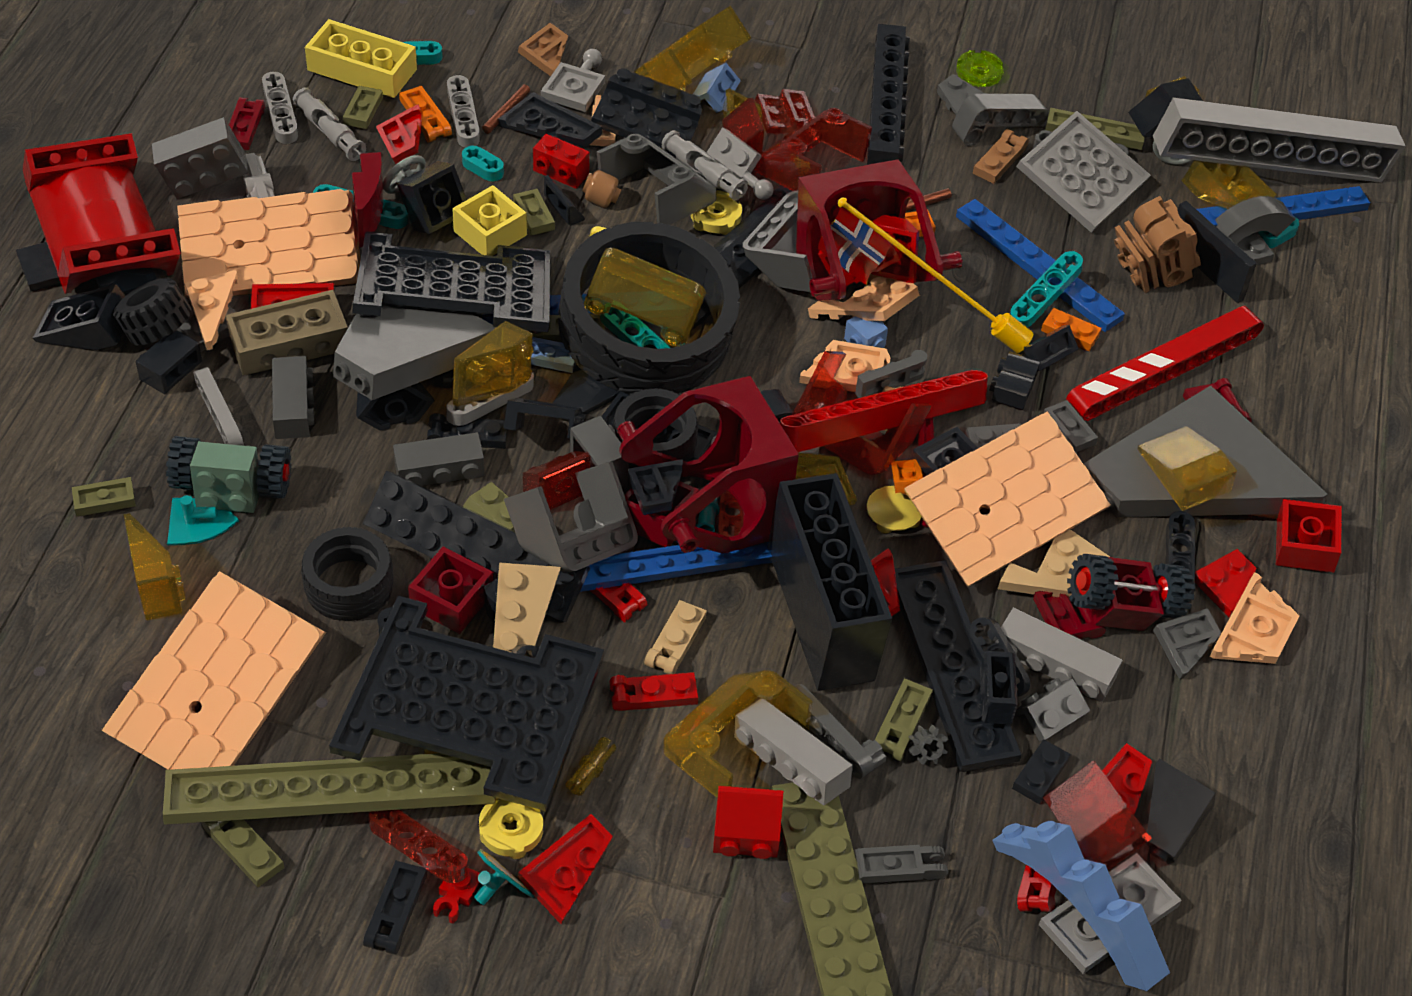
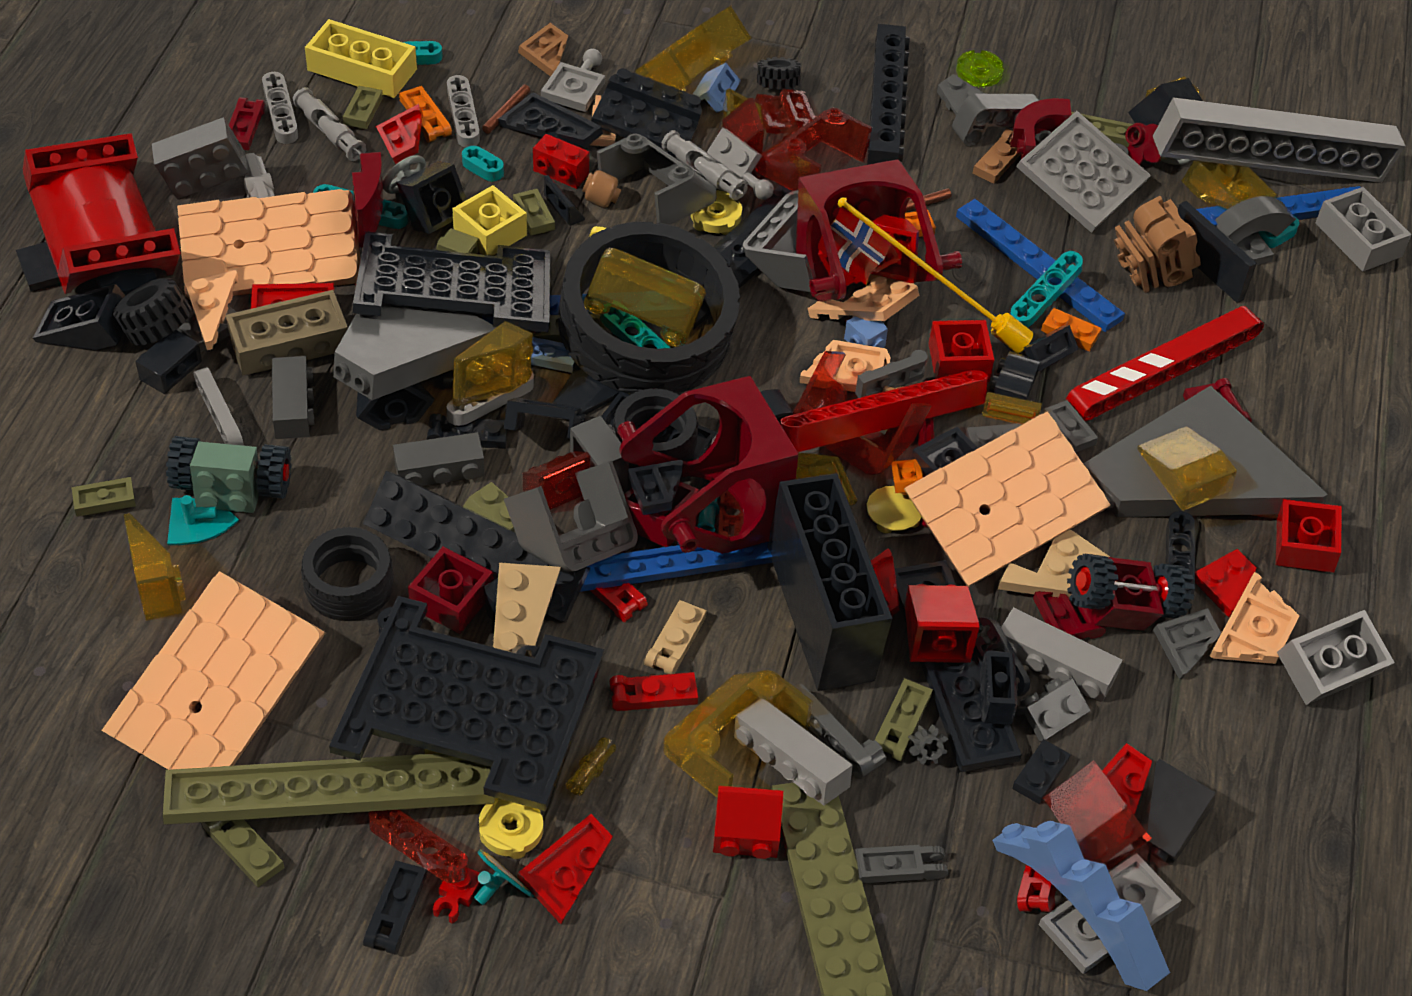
none -> olive brick [436,228,479,254]
none -> black tyre [757,57,801,89]
none -> red slope [905,584,979,663]
none -> red brick [928,320,994,382]
none -> clear yellow tile [982,392,1042,425]
none -> dark red arch [1010,98,1072,159]
none -> dark red plate [1125,123,1162,165]
none -> light grey brick [1277,610,1395,705]
none -> light grey brick [1316,187,1412,272]

